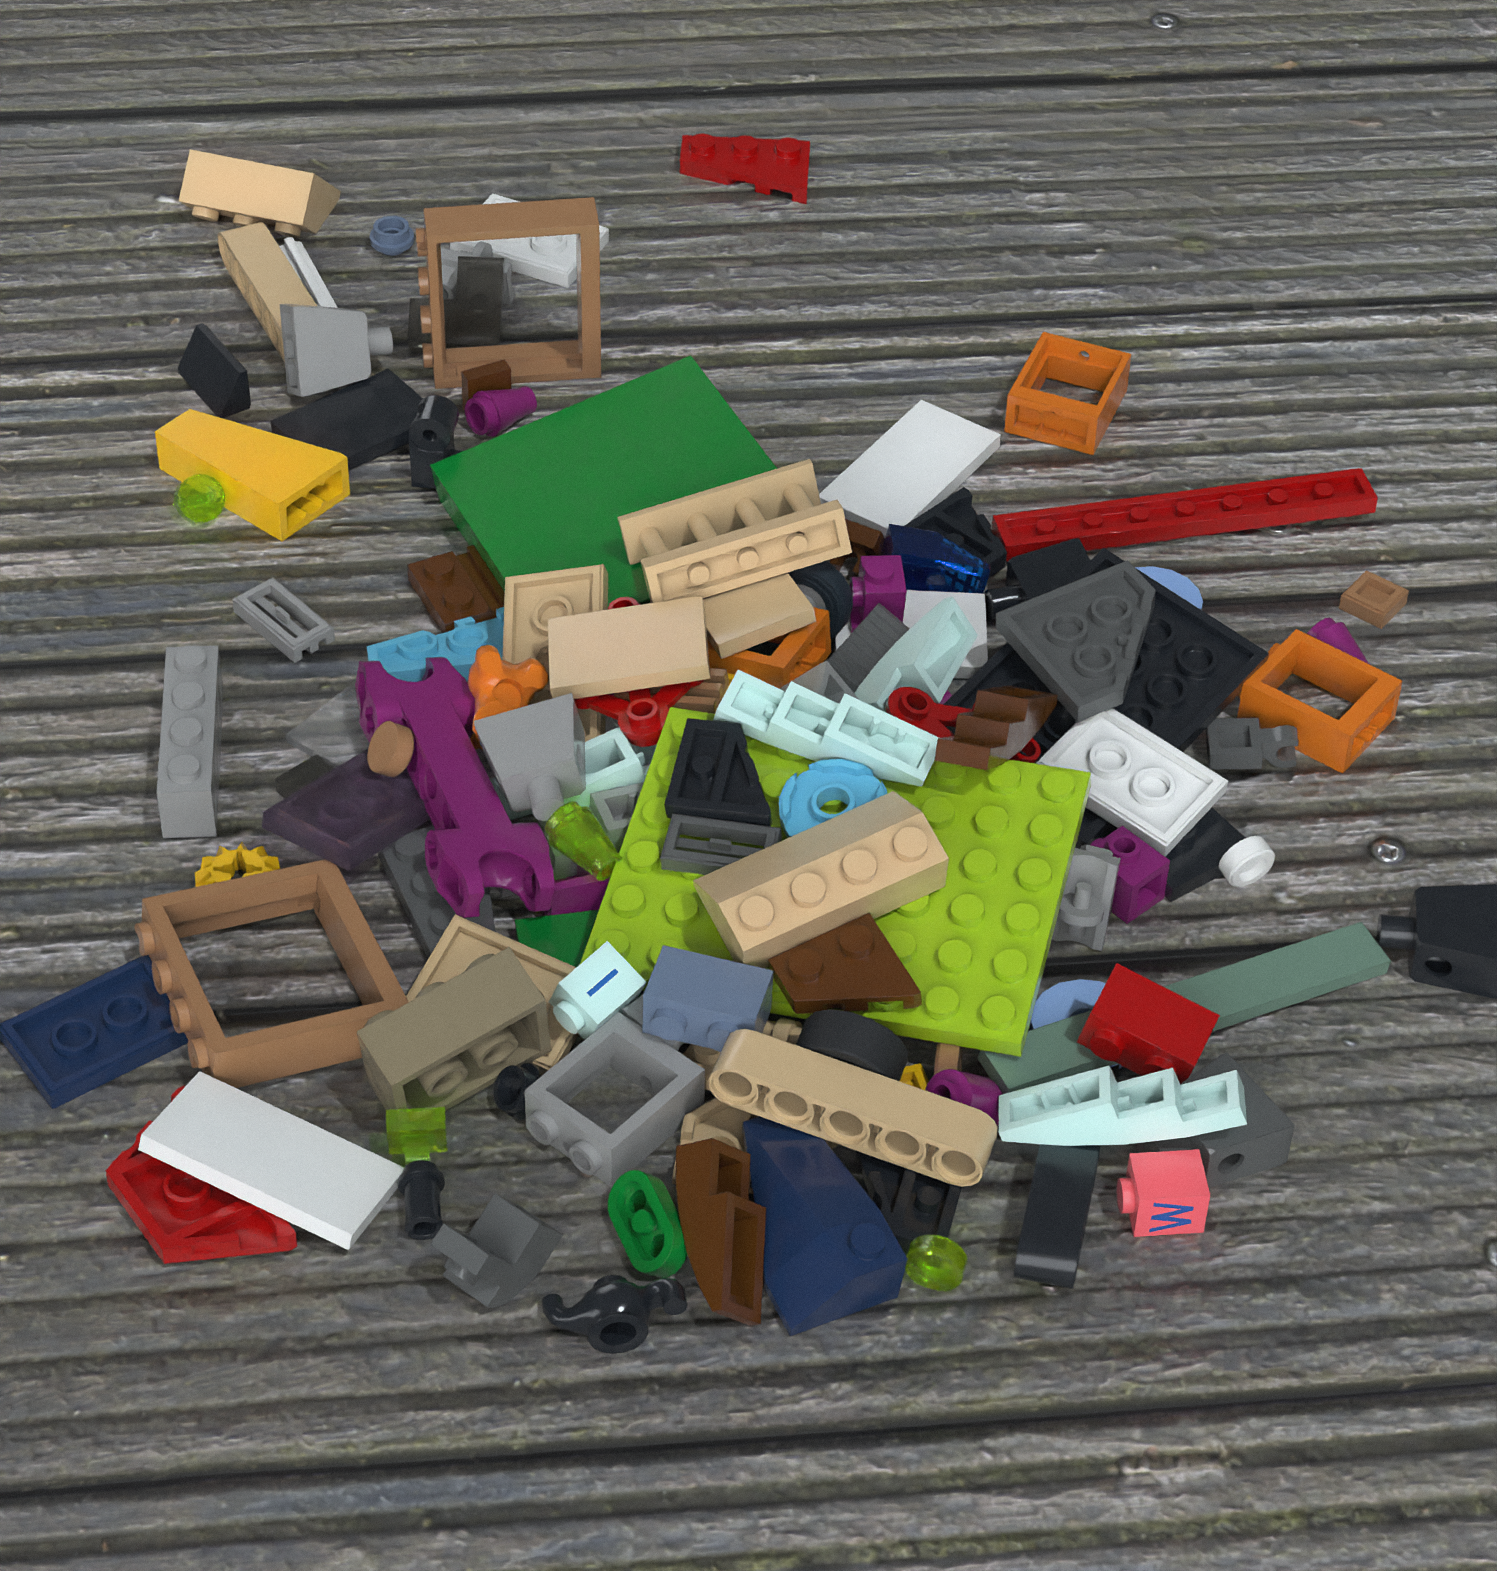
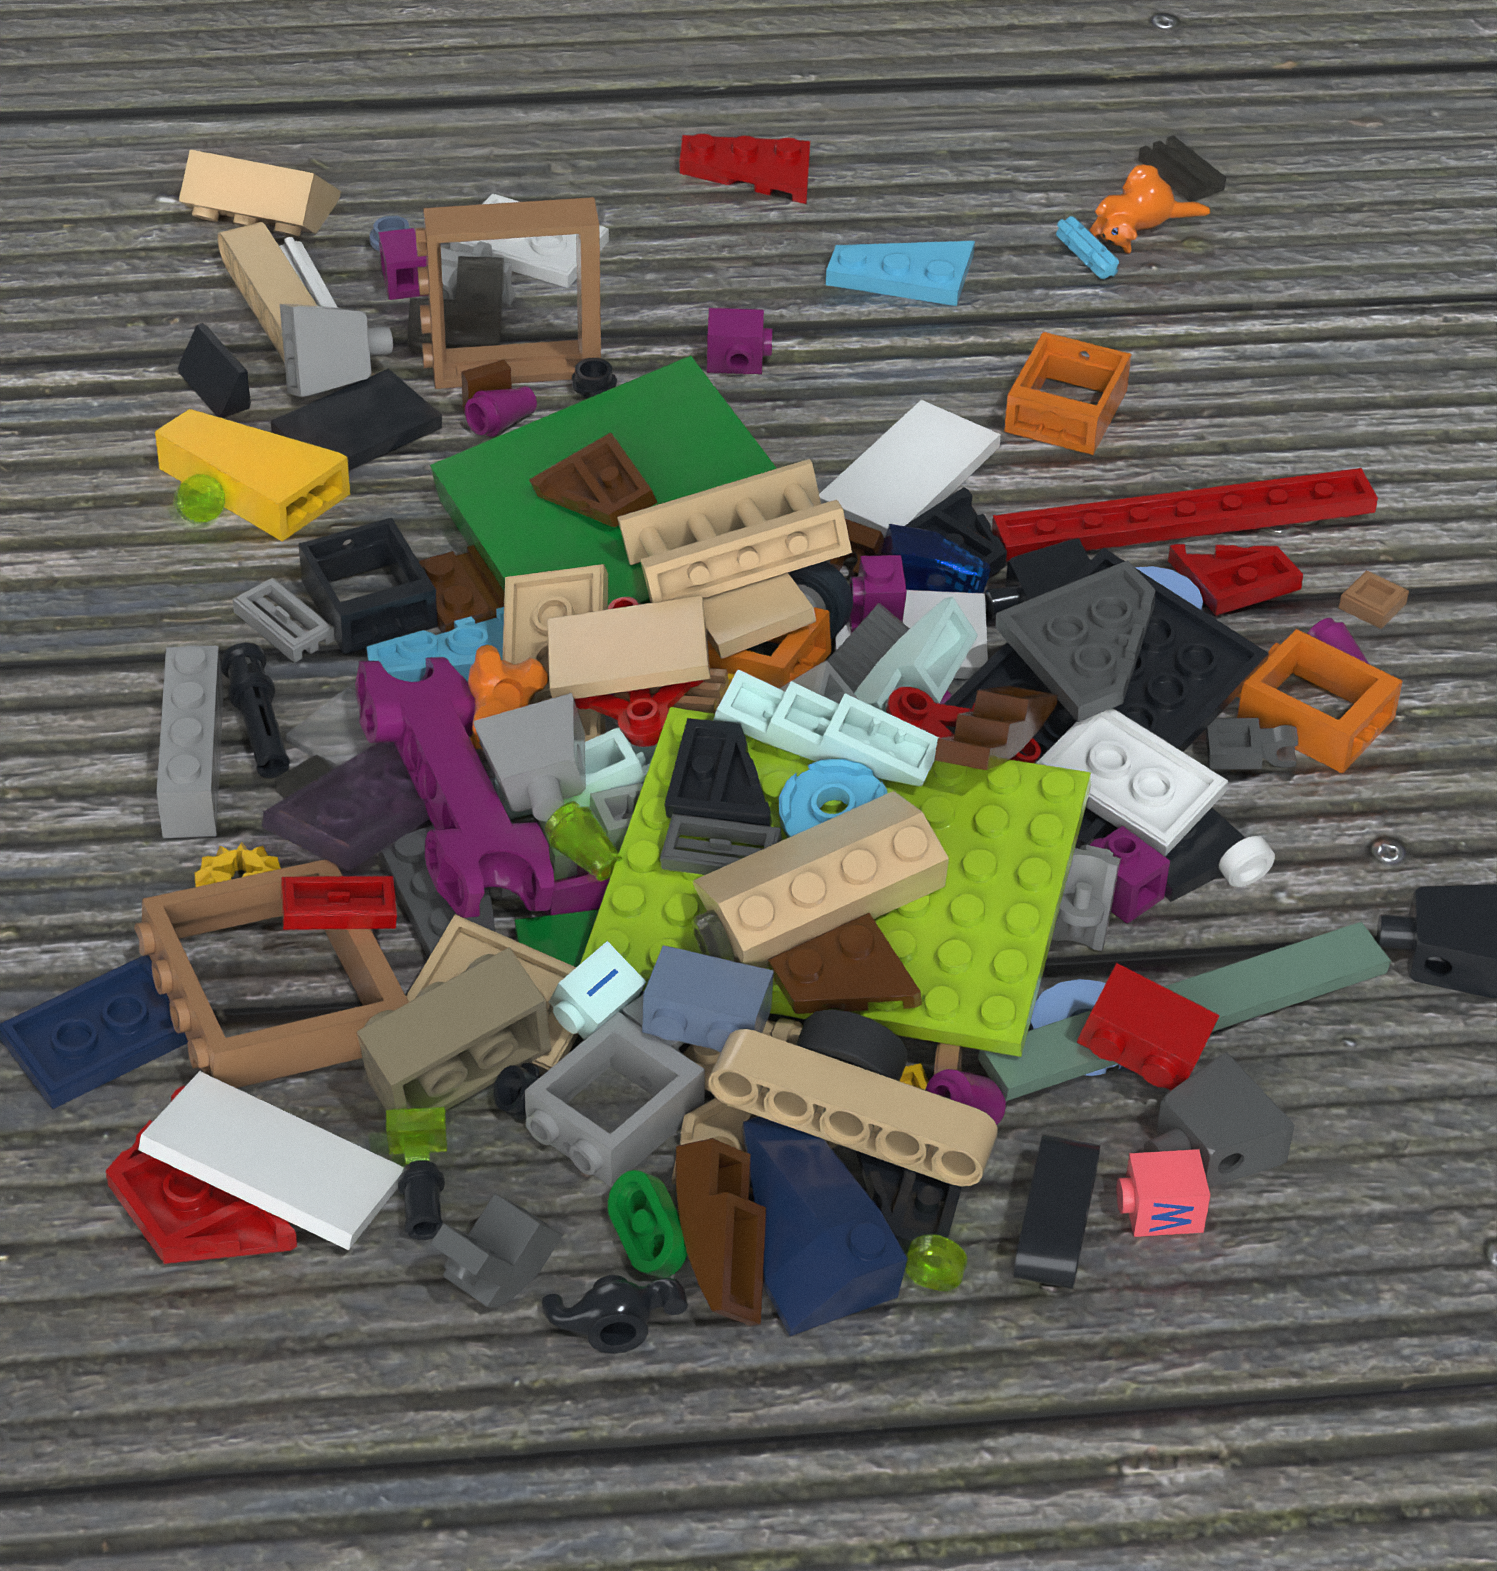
medium nougat tile [367,721,414,777] -> none
black leg [409,395,462,490] -> none
light aqua slope [998,1065,1247,1146] -> none
none -> black pin [220,642,290,779]
none -> red tile [281,876,397,930]
none -> black window [298,517,438,654]
none -> magenta brick [378,228,428,300]
none -> reddish brown wing [529,432,658,528]
none -> black plate [572,358,617,399]
none -> clear smoke tile [691,909,734,961]
none -> magenta brick [707,308,773,374]
none -> medium azure wing [826,241,975,306]
none -> medium azure axle [1056,216,1119,280]
none -> orange animal [1089,165,1211,254]
none -> clear smoke tile [1138,135,1226,202]
none -> red wing [1168,544,1303,615]

